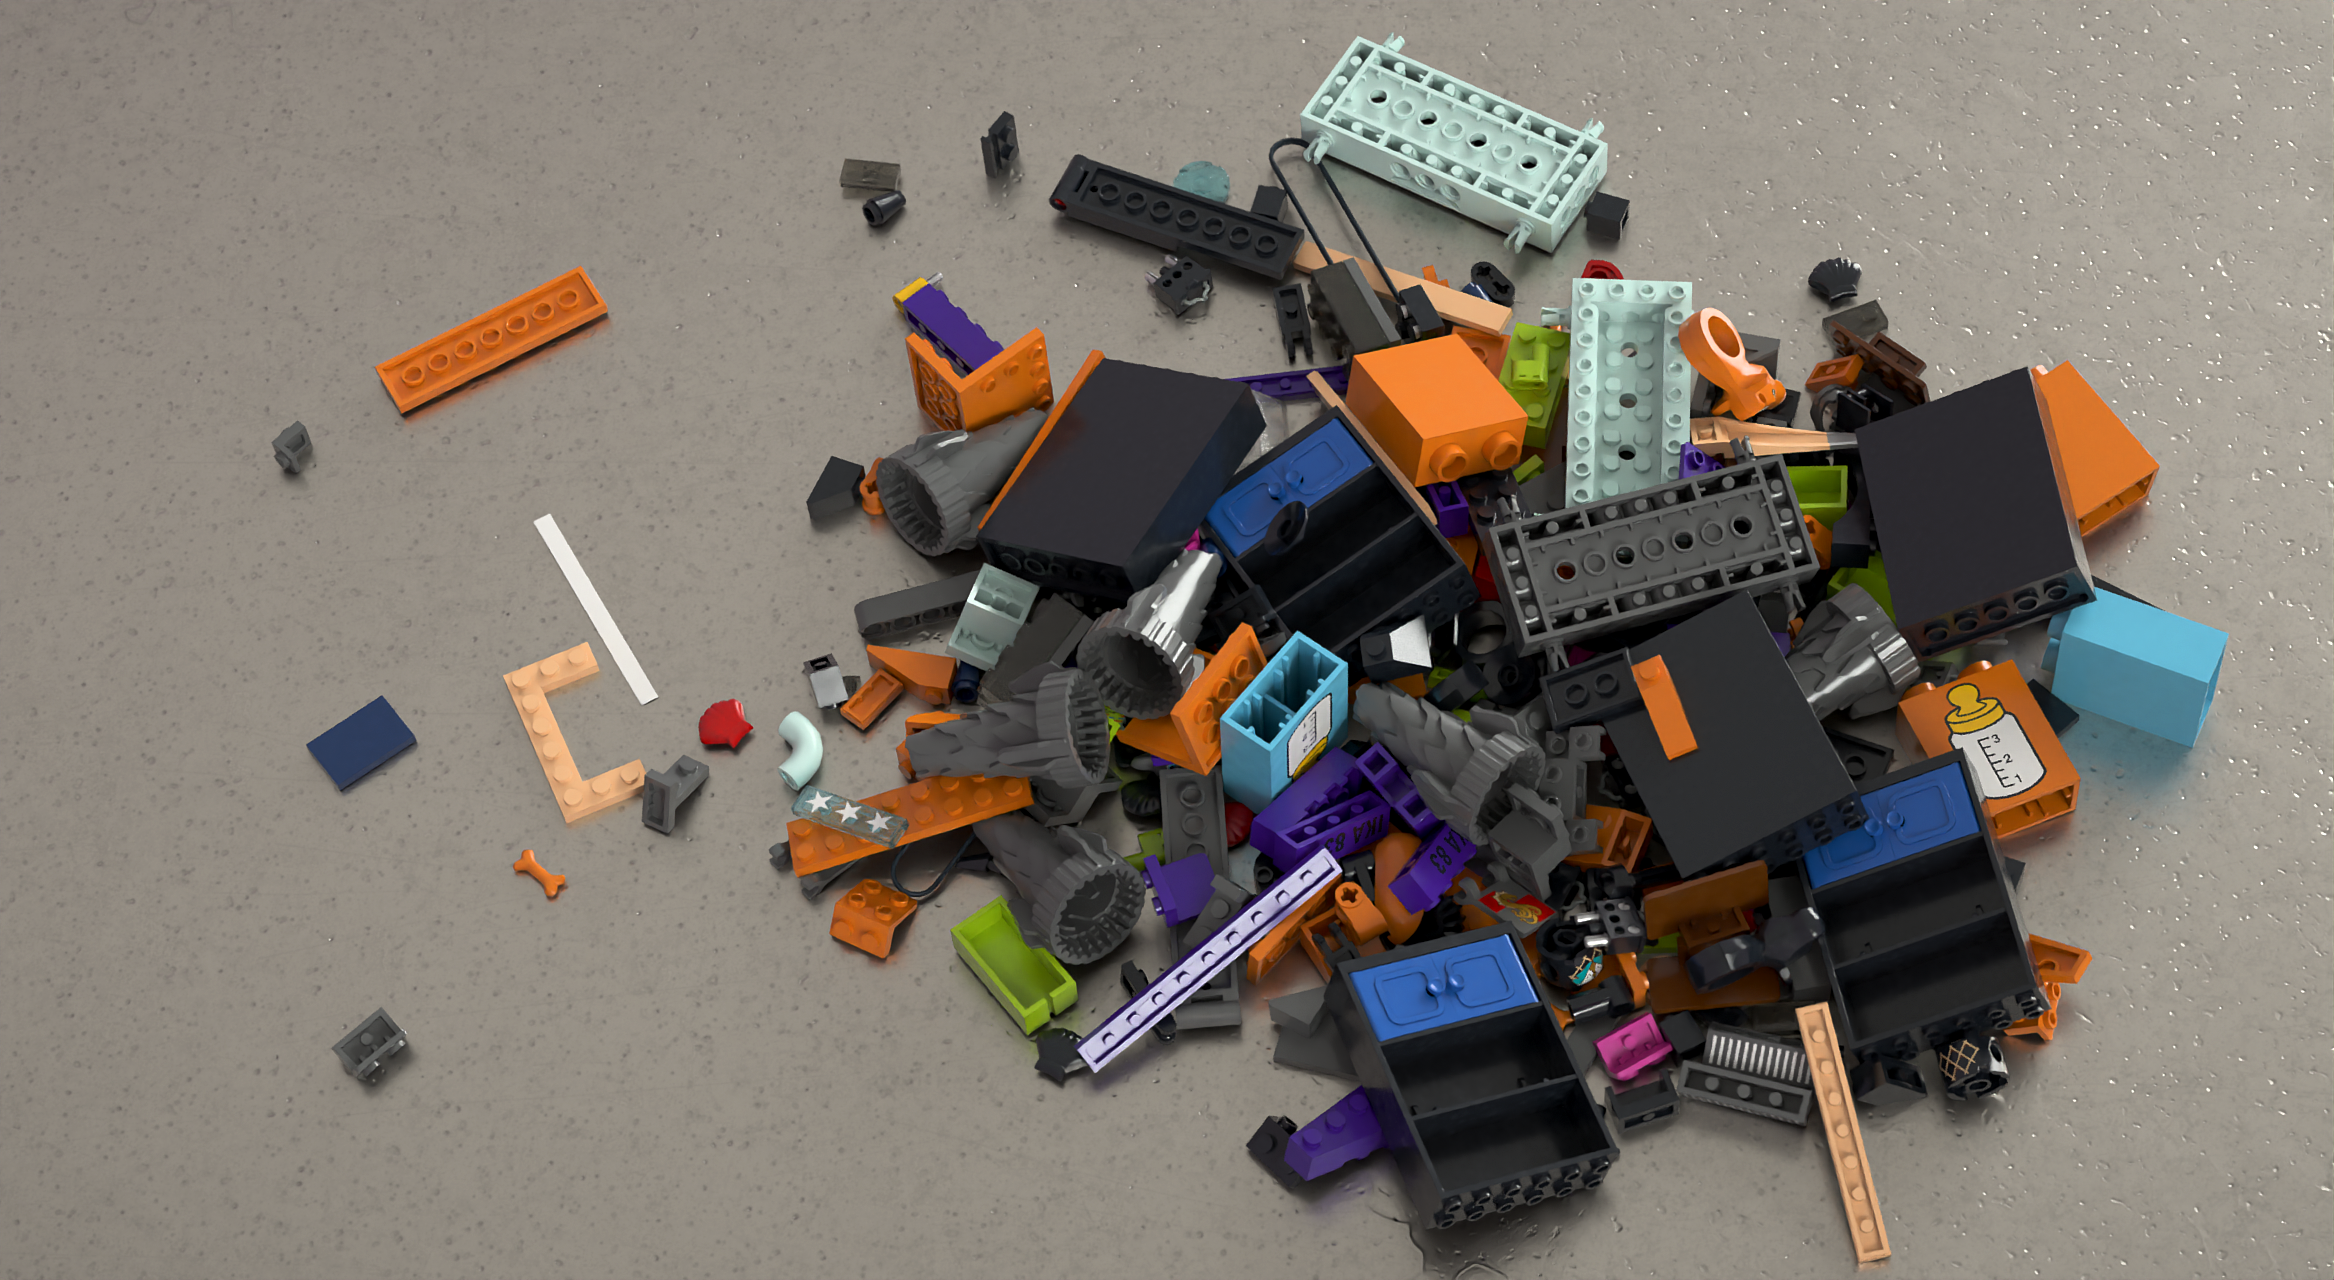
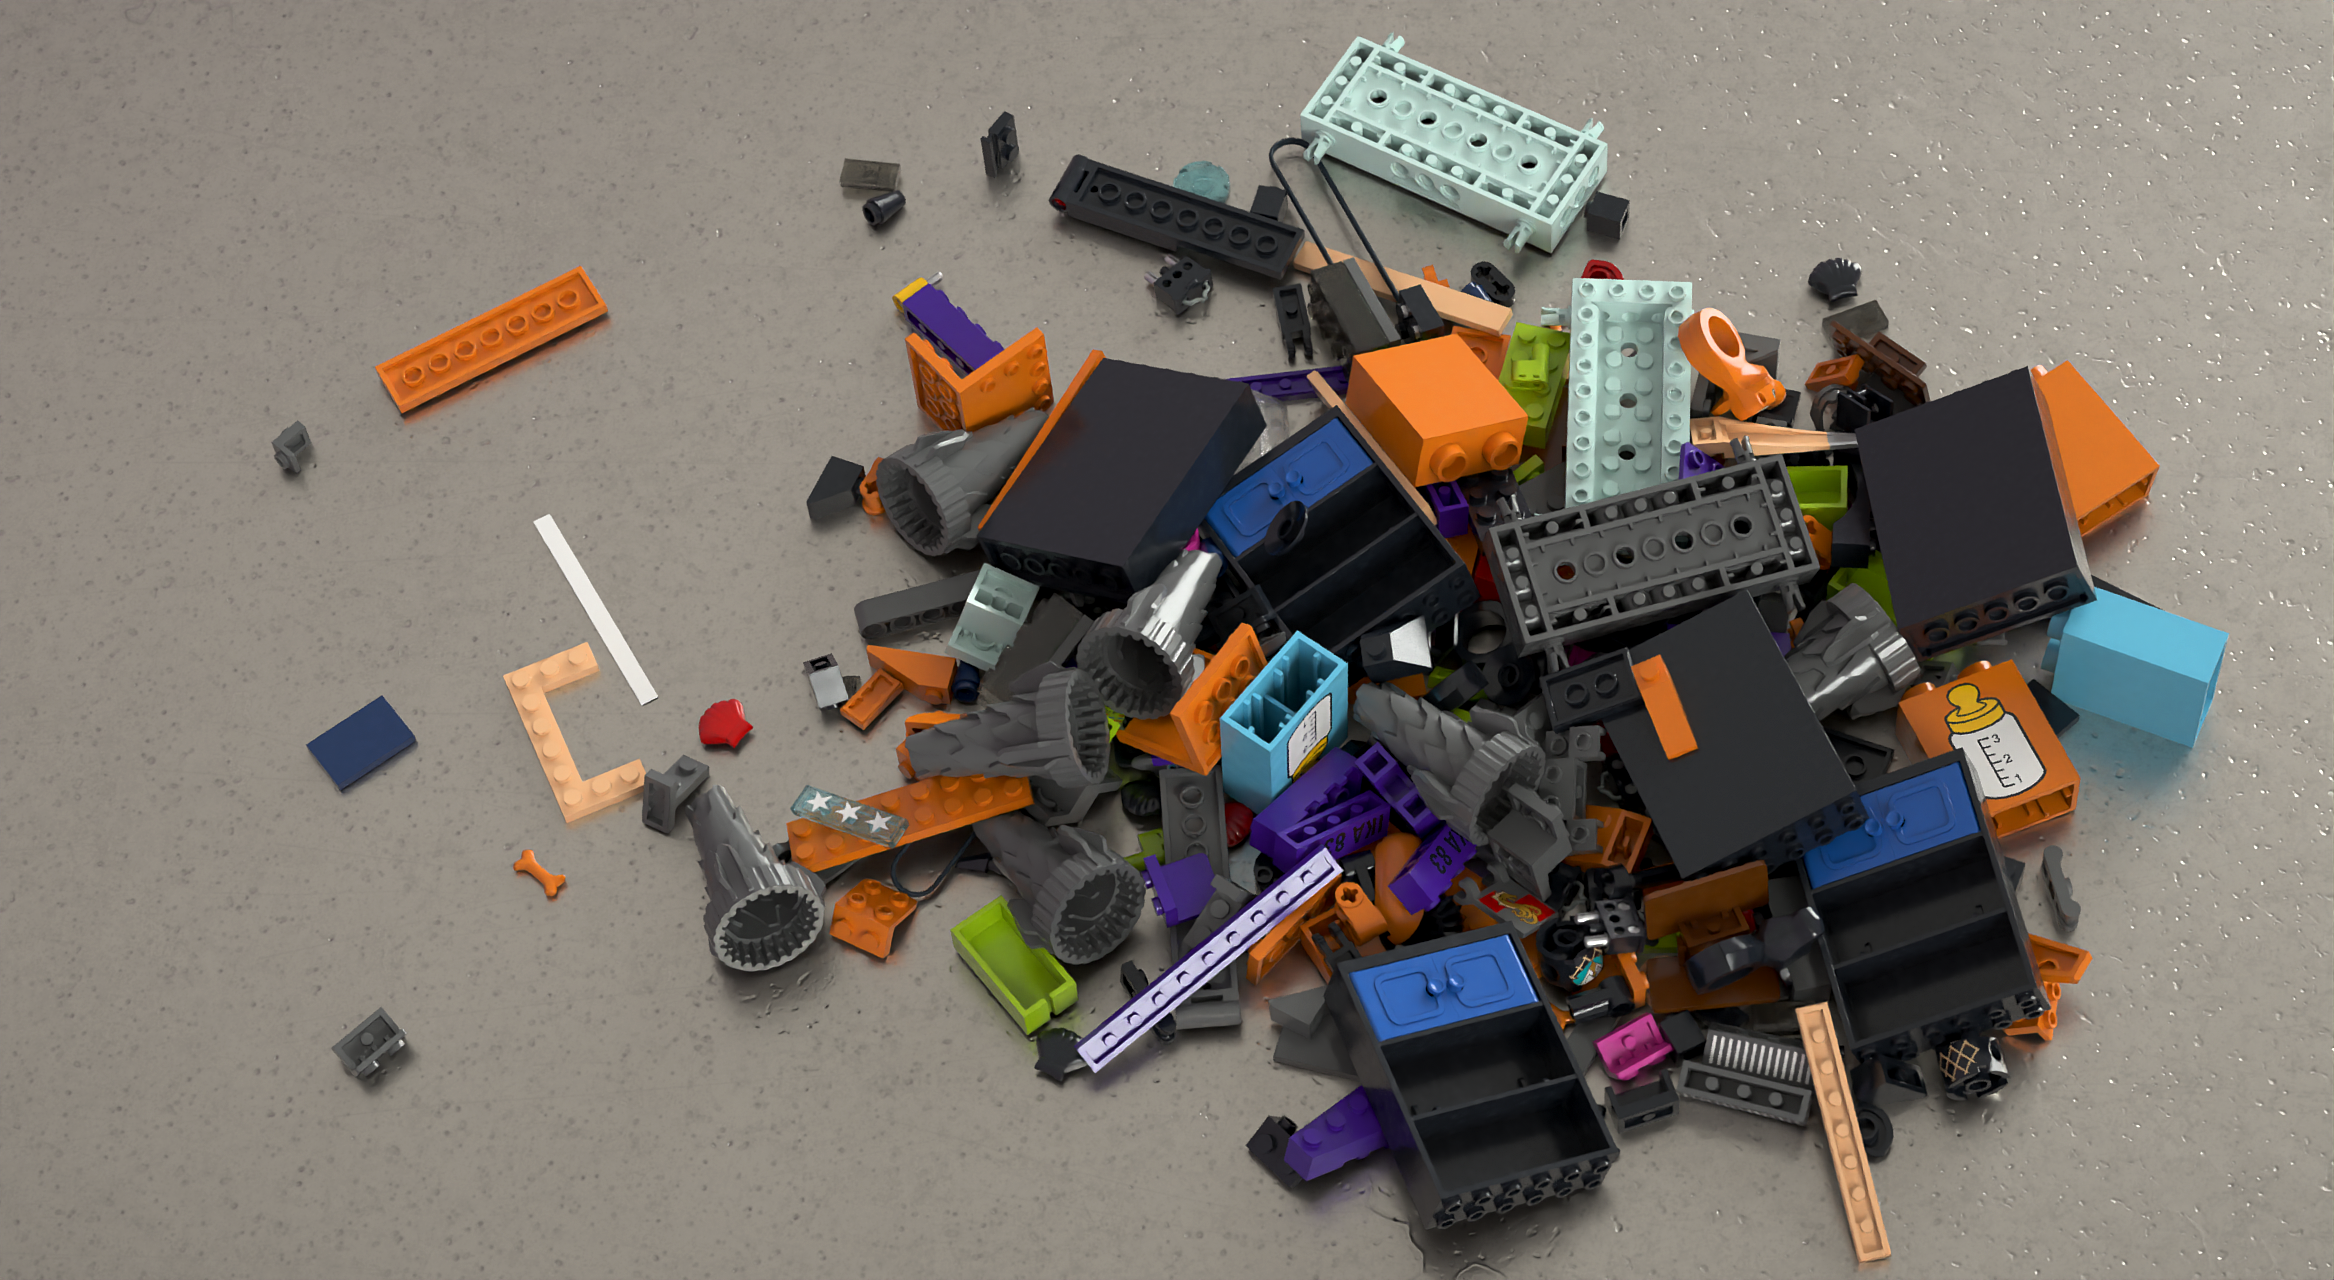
light aqua cylinder [777,711,823,791] -> none
none -> dark grey cone [685,785,826,971]
none -> black animal [1854,1101,1894,1157]
none -> dark grey plate [2041,845,2081,932]

